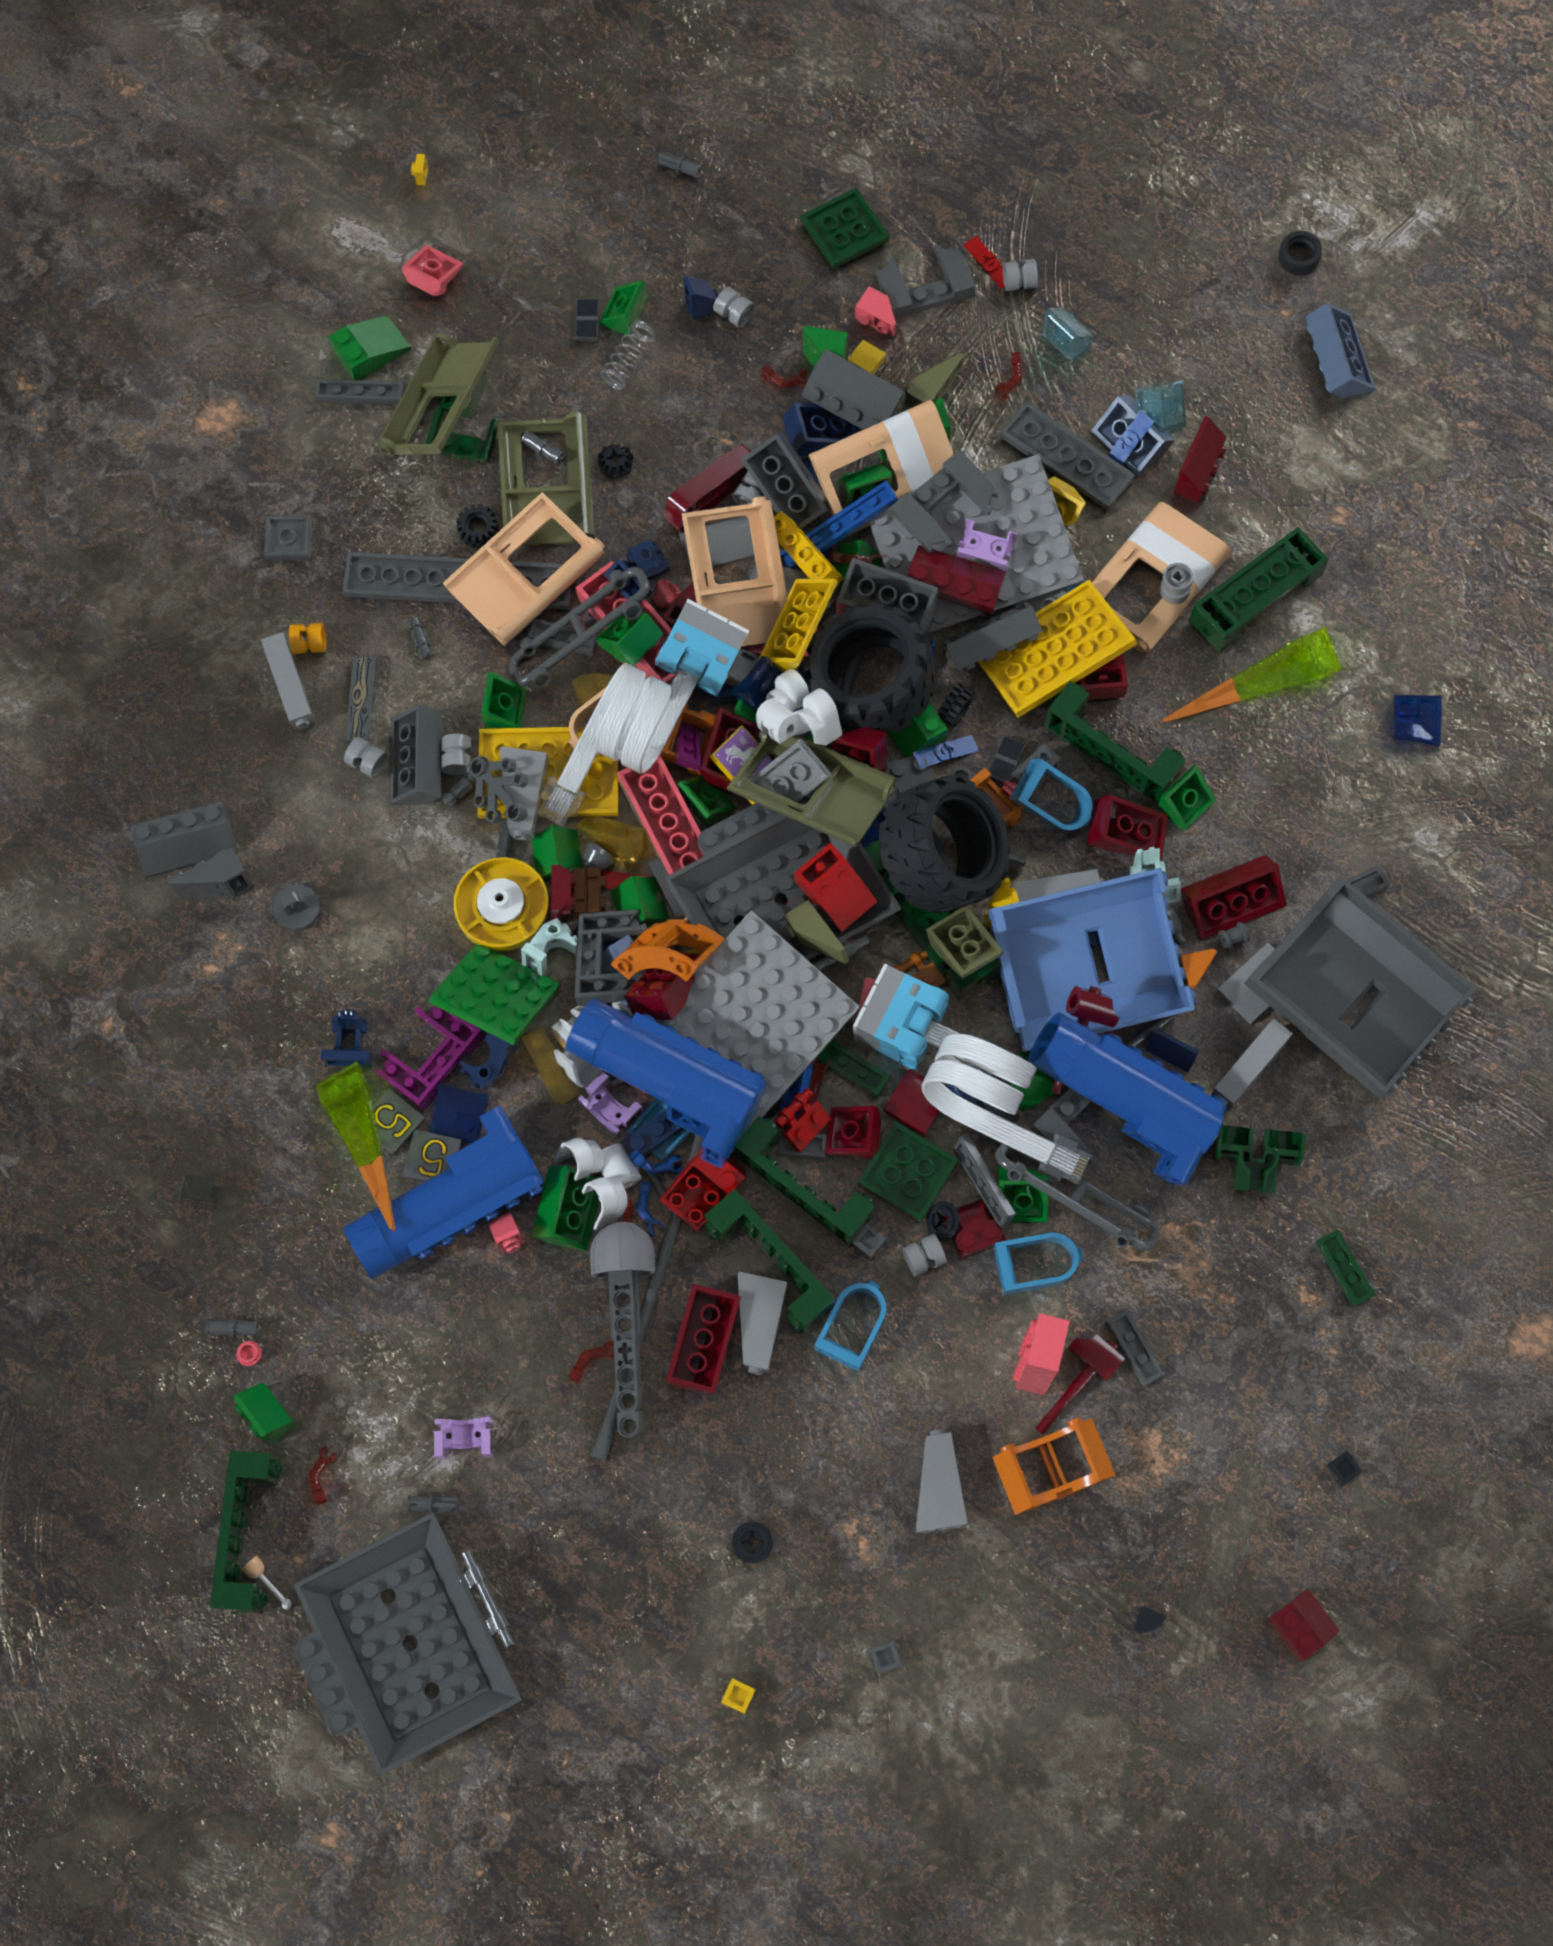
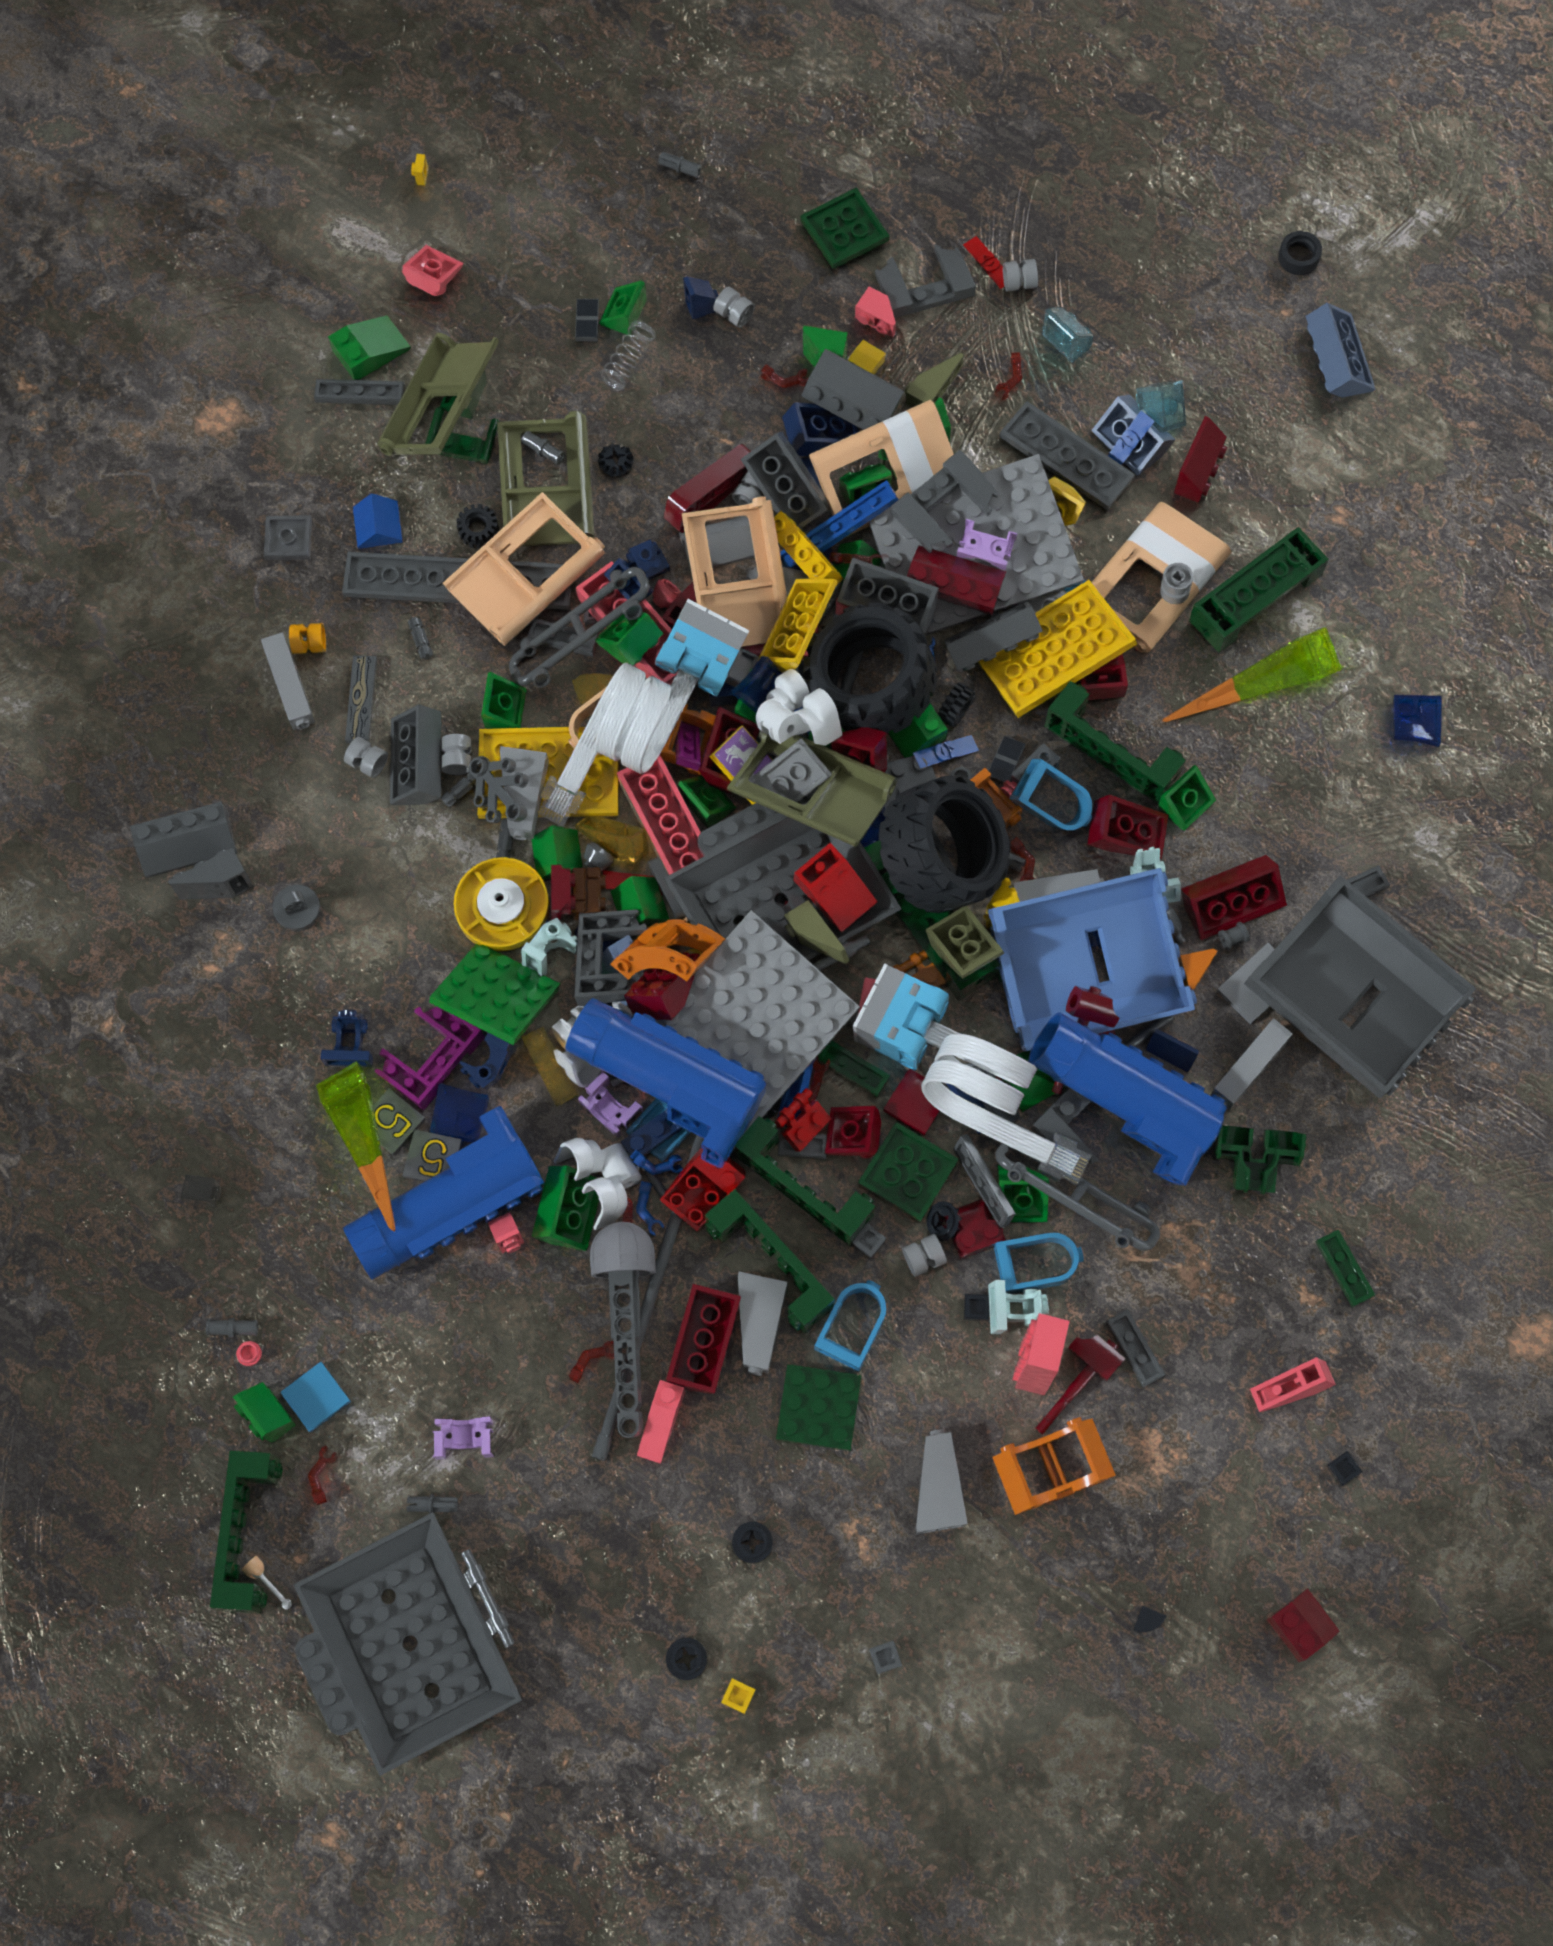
none -> dark azure tile [280,1362,351,1433]
none -> blue slope [353,493,403,549]
none -> coral slope [637,1380,685,1464]
none -> black gear [666,1638,707,1680]
none -> dark green plate [776,1364,862,1451]
none -> black tile [964,1294,989,1321]
none -> light aqua tile [988,1280,1049,1334]
none -> clear red arm [1010,837,1035,882]
none -> coral slope [1250,1357,1336,1412]

